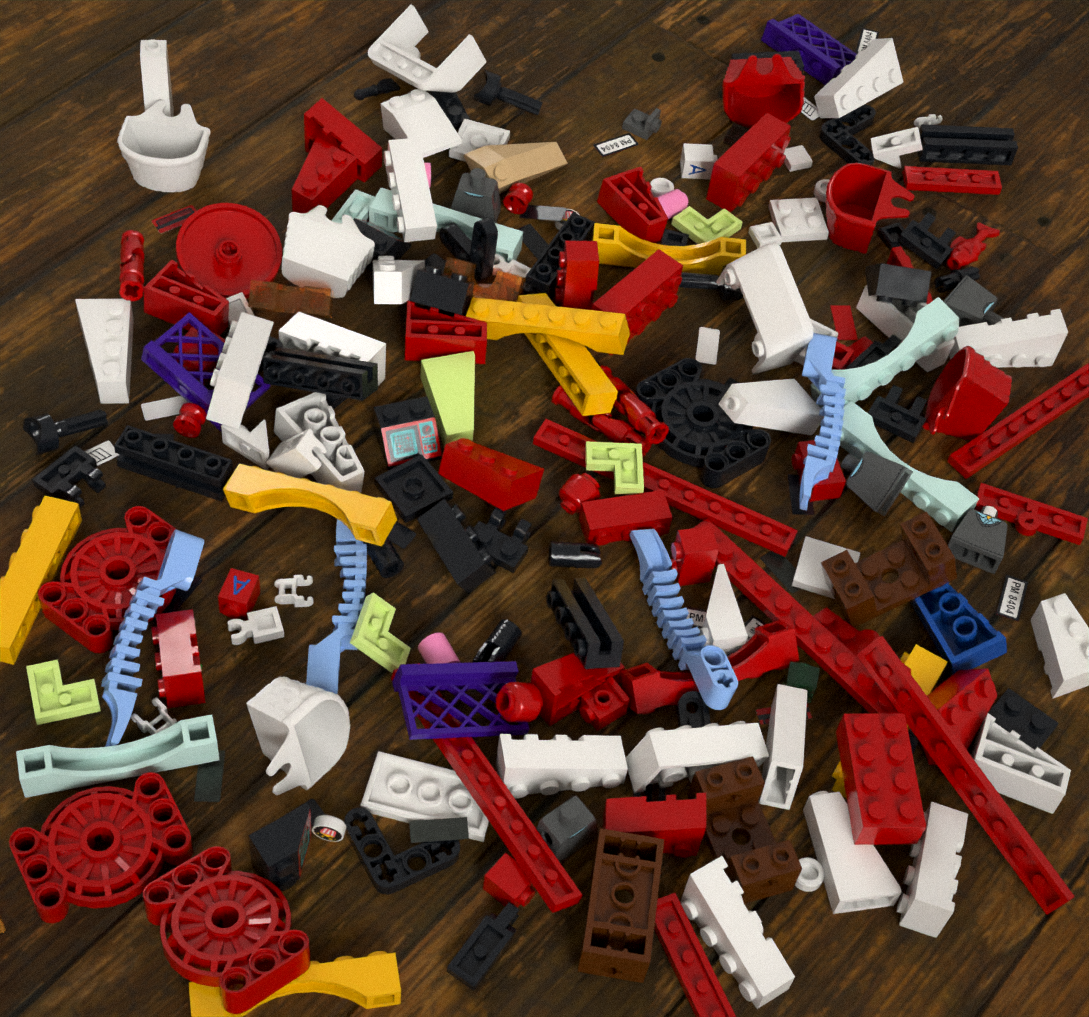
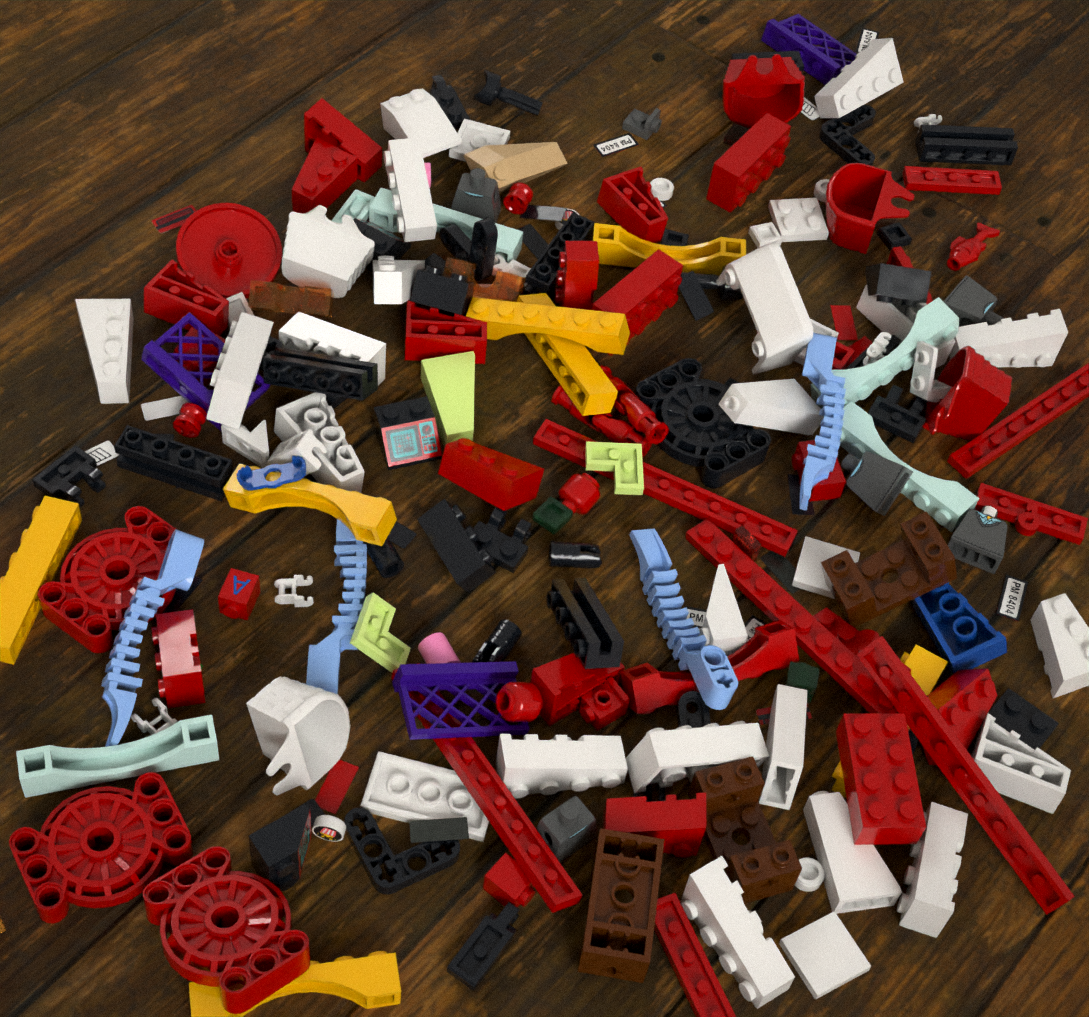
black piece [23,409,108,455] -> none
yellowish green plate [26,660,101,725] -> none
white piece [117,100,211,192] -> none
red piece [119,230,144,301] -> none
white slope [140,40,174,117] -> none
pearl dark grey sticker [194,751,225,802] -> none
white plate [227,606,284,645] -> none
black piece [354,78,401,101] -> none
white windscreen [368,5,486,93] -> none
black plate [374,454,453,523] -> none
red brick [579,490,672,545] -> none
bright pink brick [657,189,688,219] -> none
red brick [669,526,719,586] -> none
yellowish green plate [672,206,742,244] -> none
white brick [680,143,717,180] -> none
white sticker [696,327,720,365] -> none
white tile [784,145,813,172] -> none
white slope [871,127,923,168] -> none
black plate [897,212,956,269] -> none
black axle [934,266,980,293] -> none
none -> blue piece [236,456,306,491]
none -> red sticker [315,760,359,814]
none -> clear green plate [532,496,573,535]
none -> black sticker [679,271,714,321]
none -> clear red tile [732,525,761,562]
none -> white tile [779,911,871,1000]
none -> white piece [863,332,891,366]
none -> white bracket [910,341,952,402]

